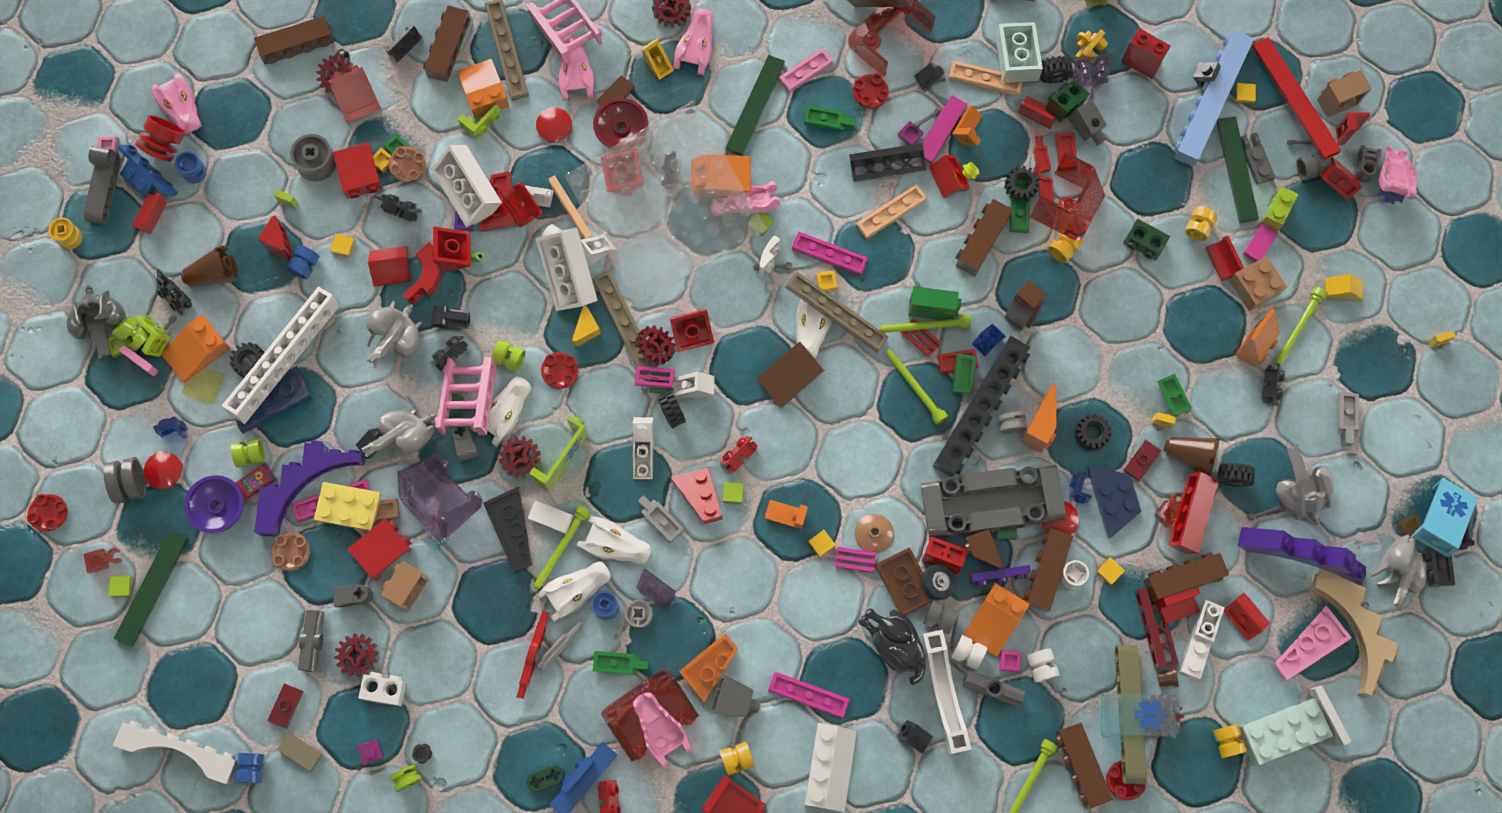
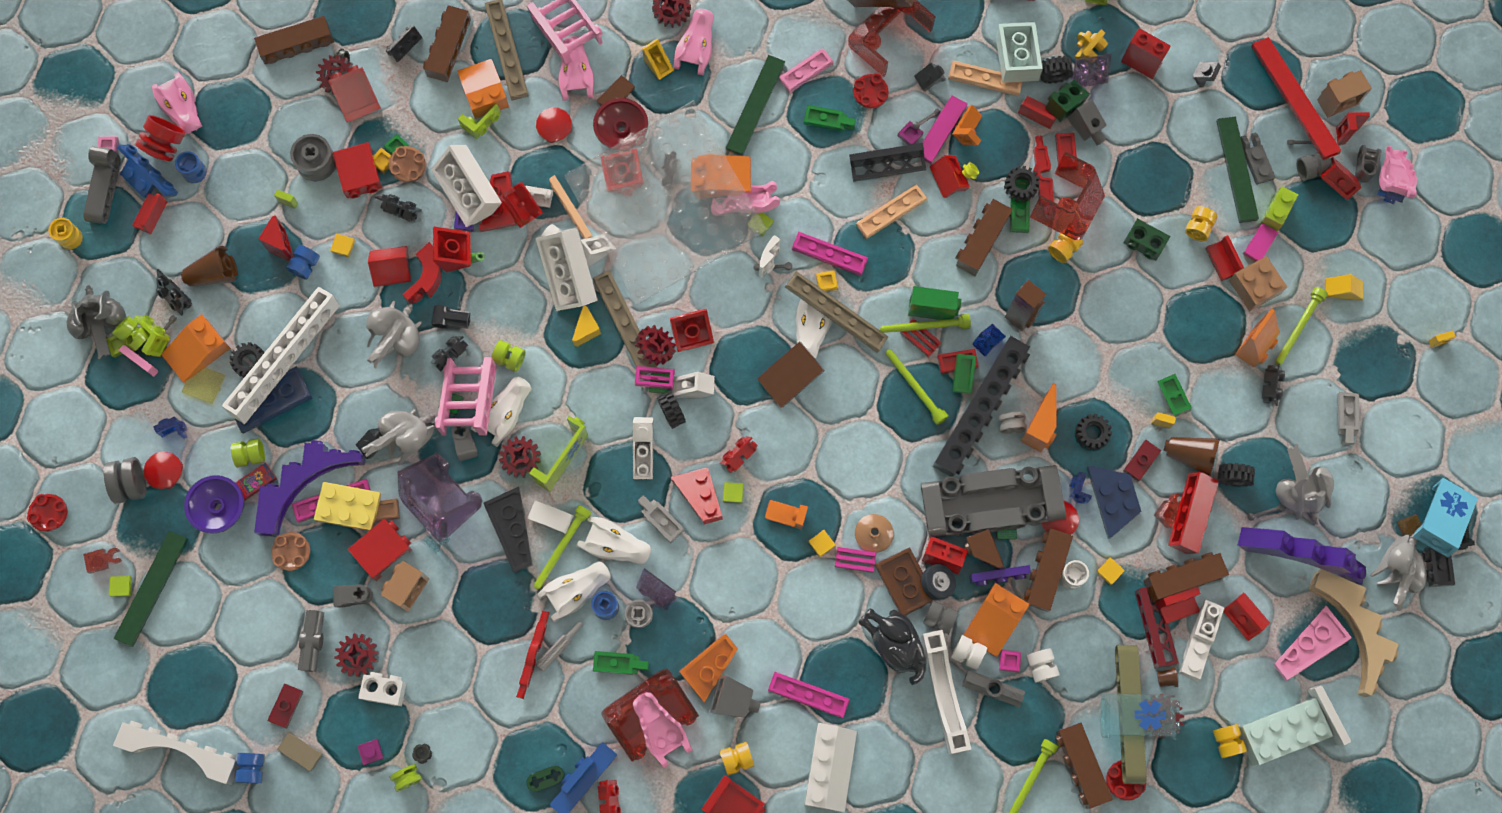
red dish [541,352,579,389] -> none
black bracket [897,720,933,754] -> none
light blue brick [1174,30,1254,167] -> none
yellow tile [1236,83,1256,104] -> none

